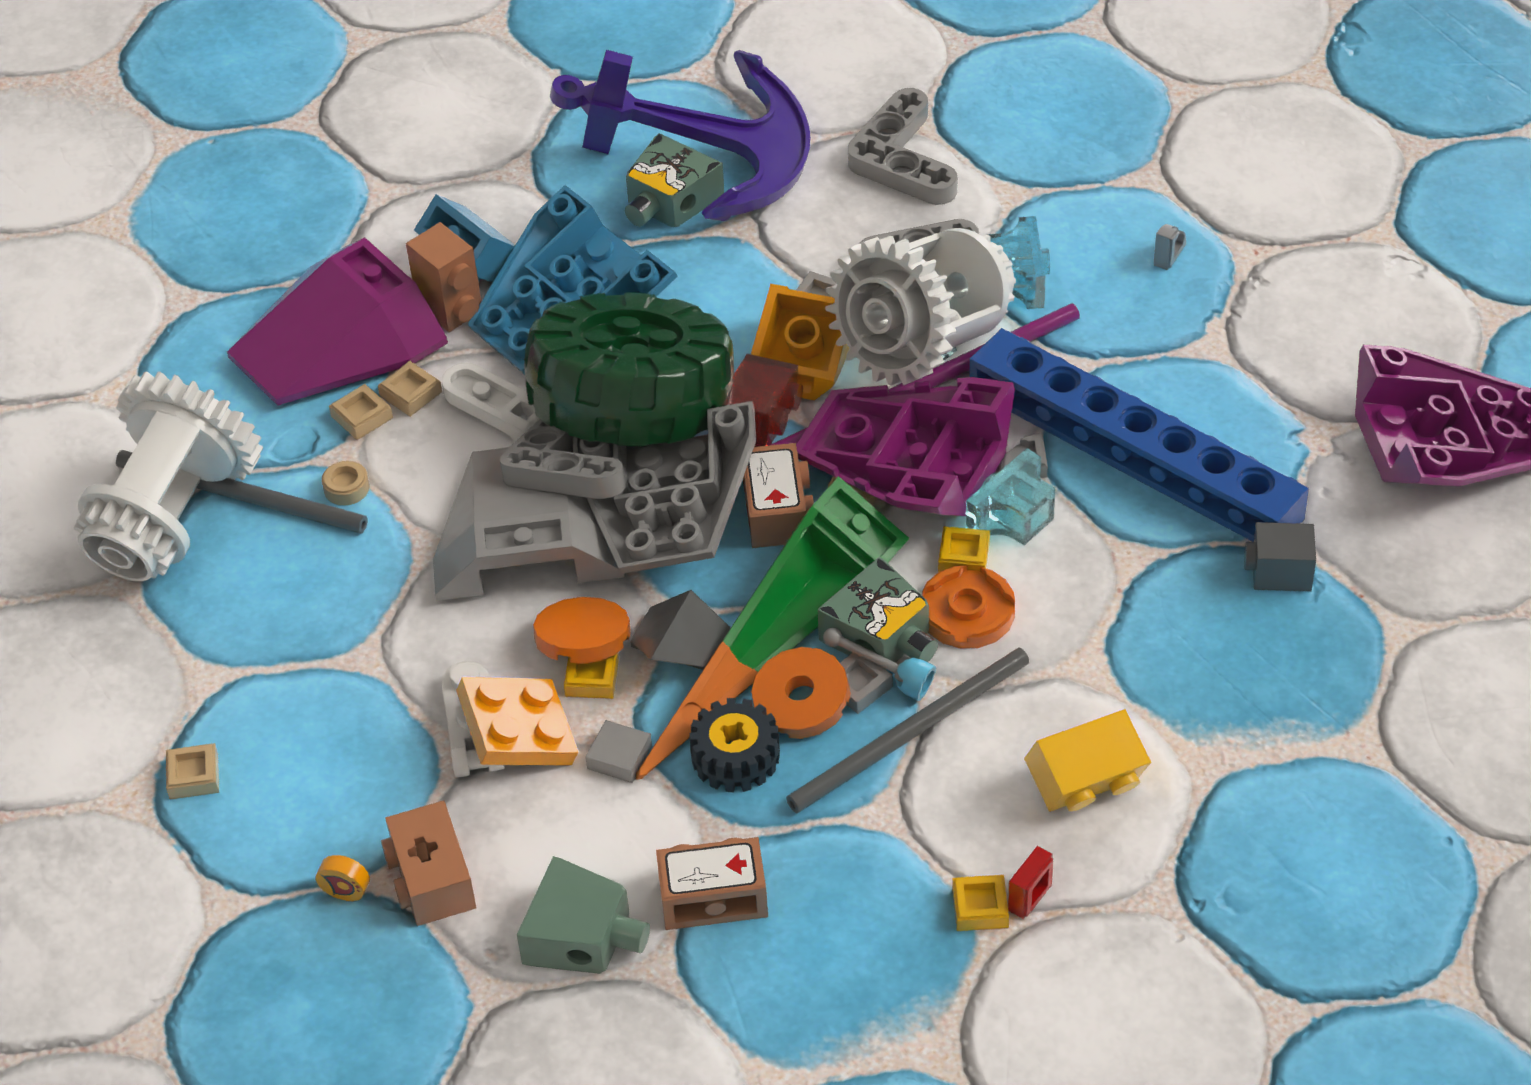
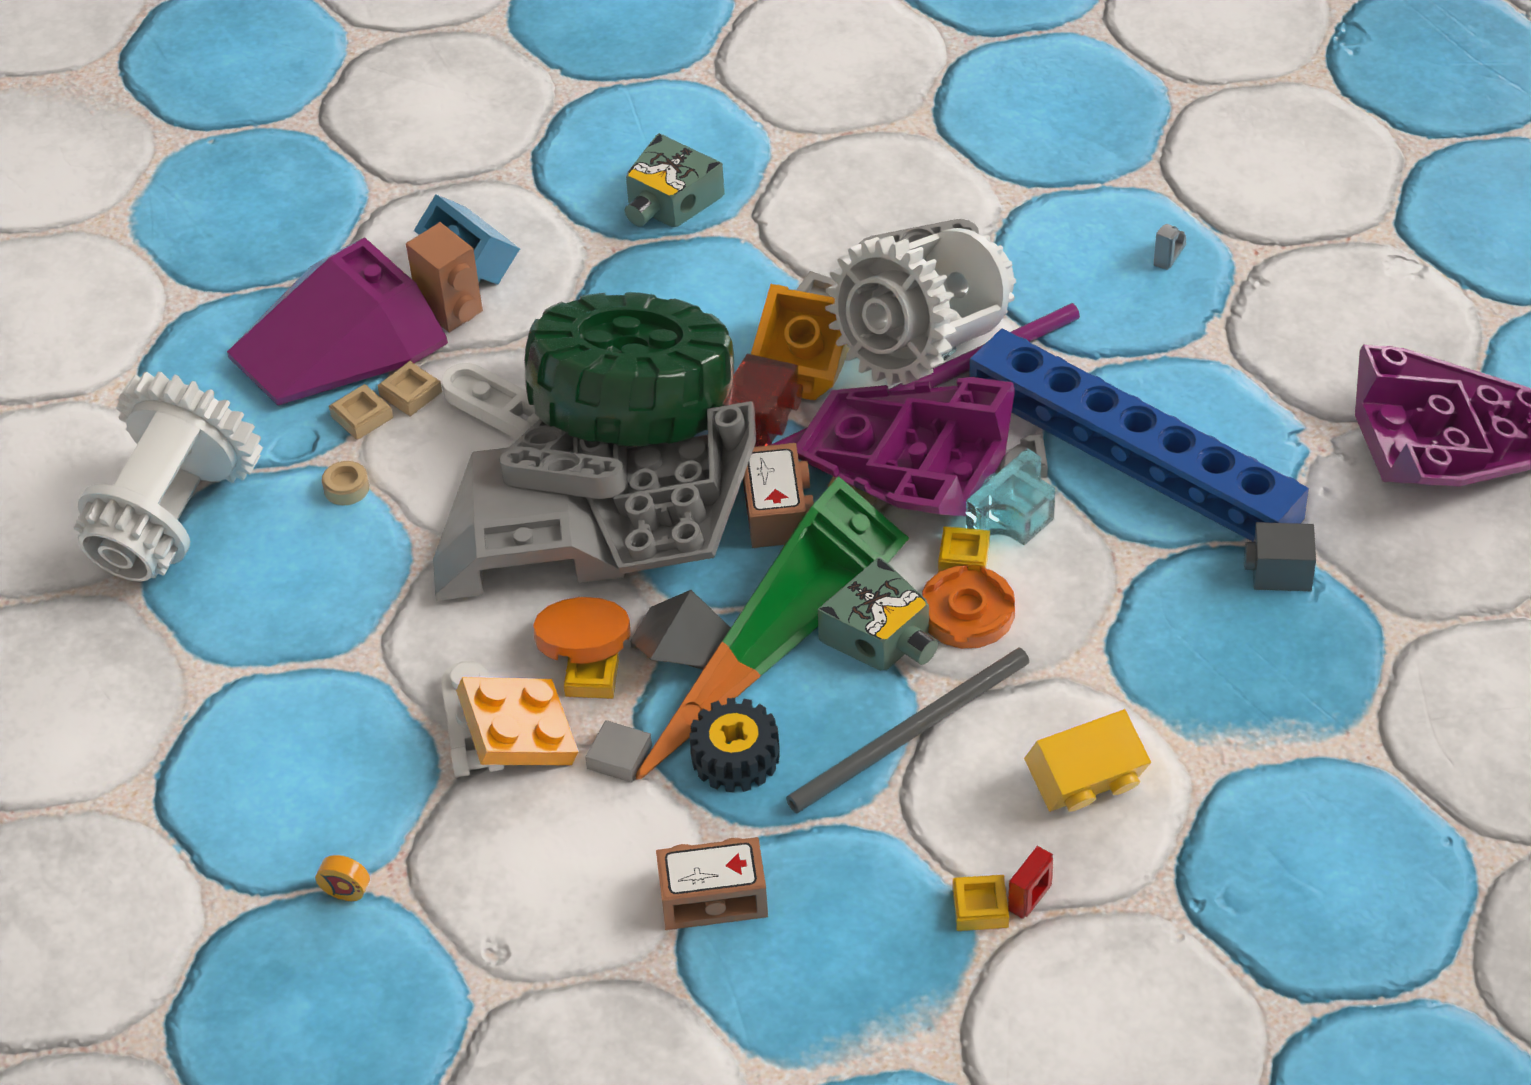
dark grey piece [116,450,368,533] -> none
tan tile [166,743,219,799] -> none
nougat brick [381,800,476,926] -> none
dark azure wedge [468,185,678,375] -> none
sand green torso [517,856,650,974] -> none
dark purple piece [550,50,811,221] -> none
orange tile [751,647,851,739] -> none
hinge [823,628,936,701] -> none
light grey tile [840,653,893,714] -> none
light grey beam [848,88,958,205] -> none
clear light blue brick [986,216,1050,309] -> none

